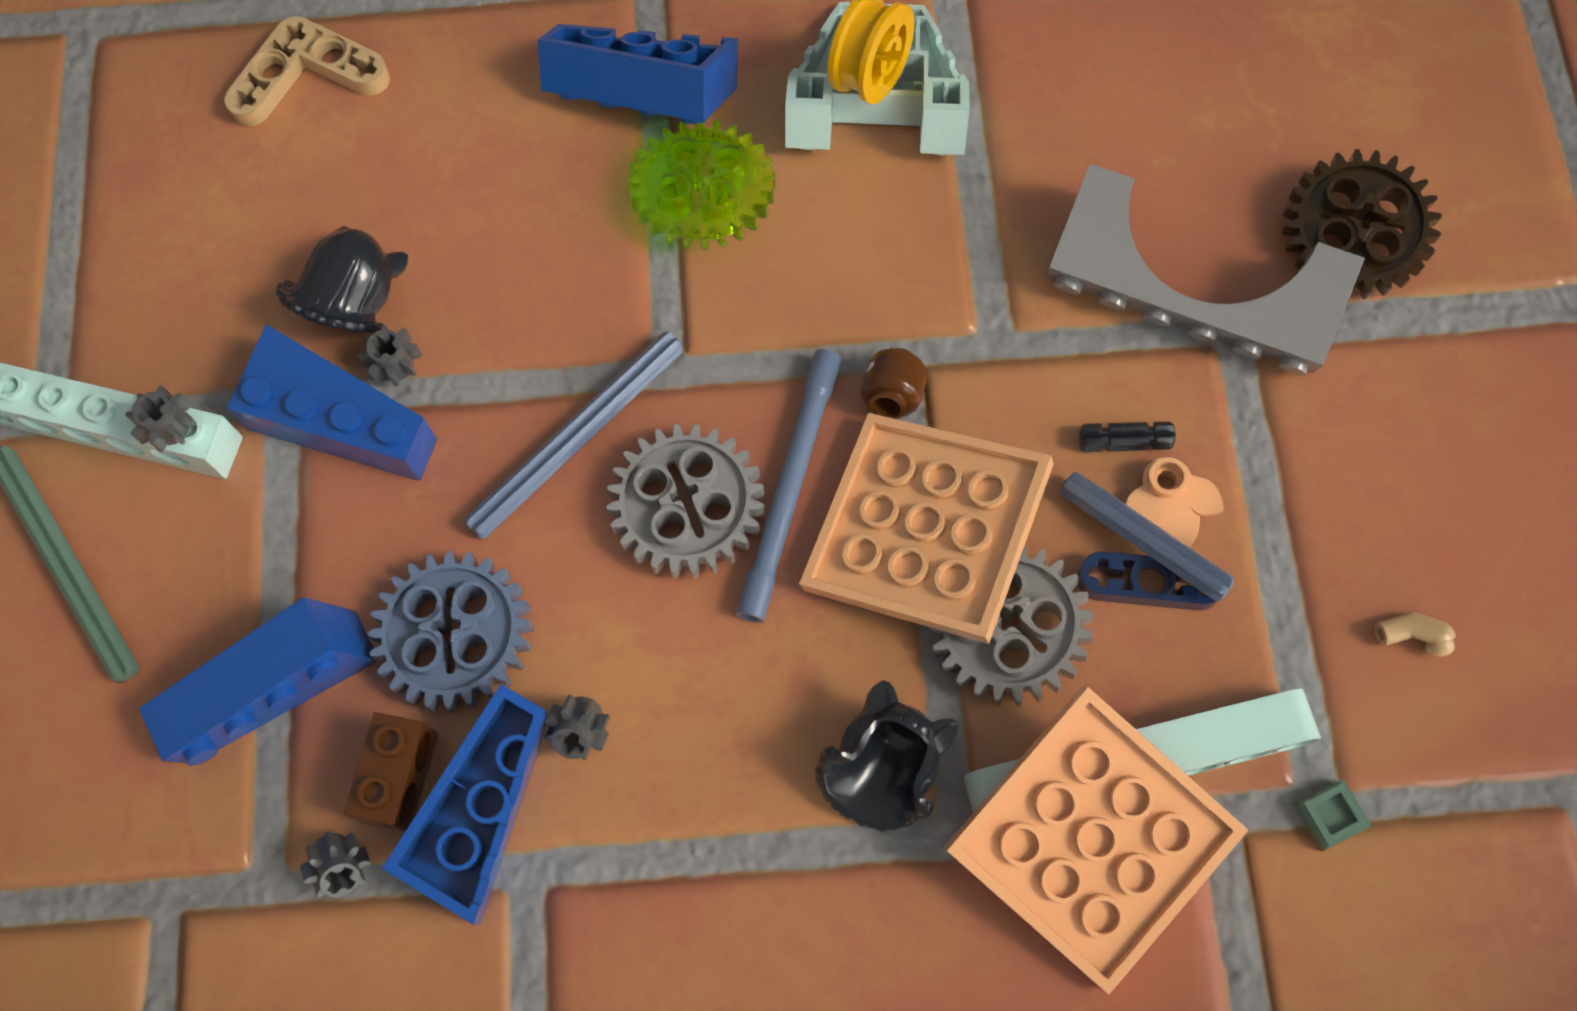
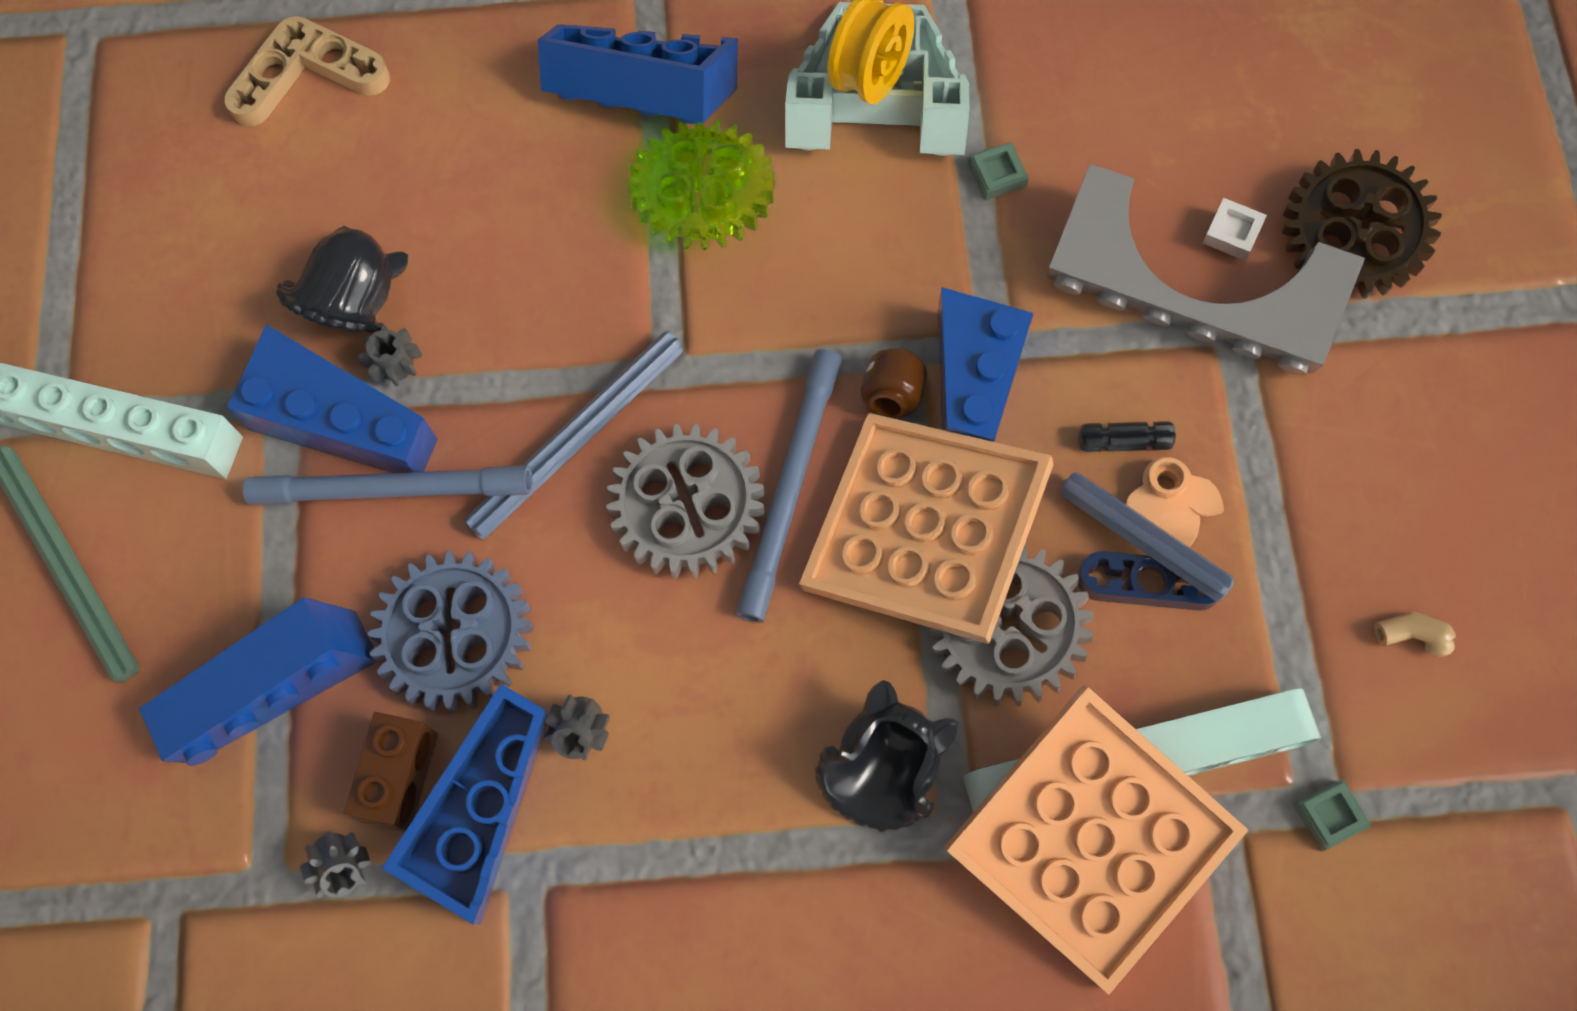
dark grey gear [125,386,196,452] -> none
none -> sand blue piece [243,465,533,505]
none -> blue wedge [937,287,1033,442]
none -> sand green tile [969,142,1029,200]
none -> white plate [1203,198,1267,261]

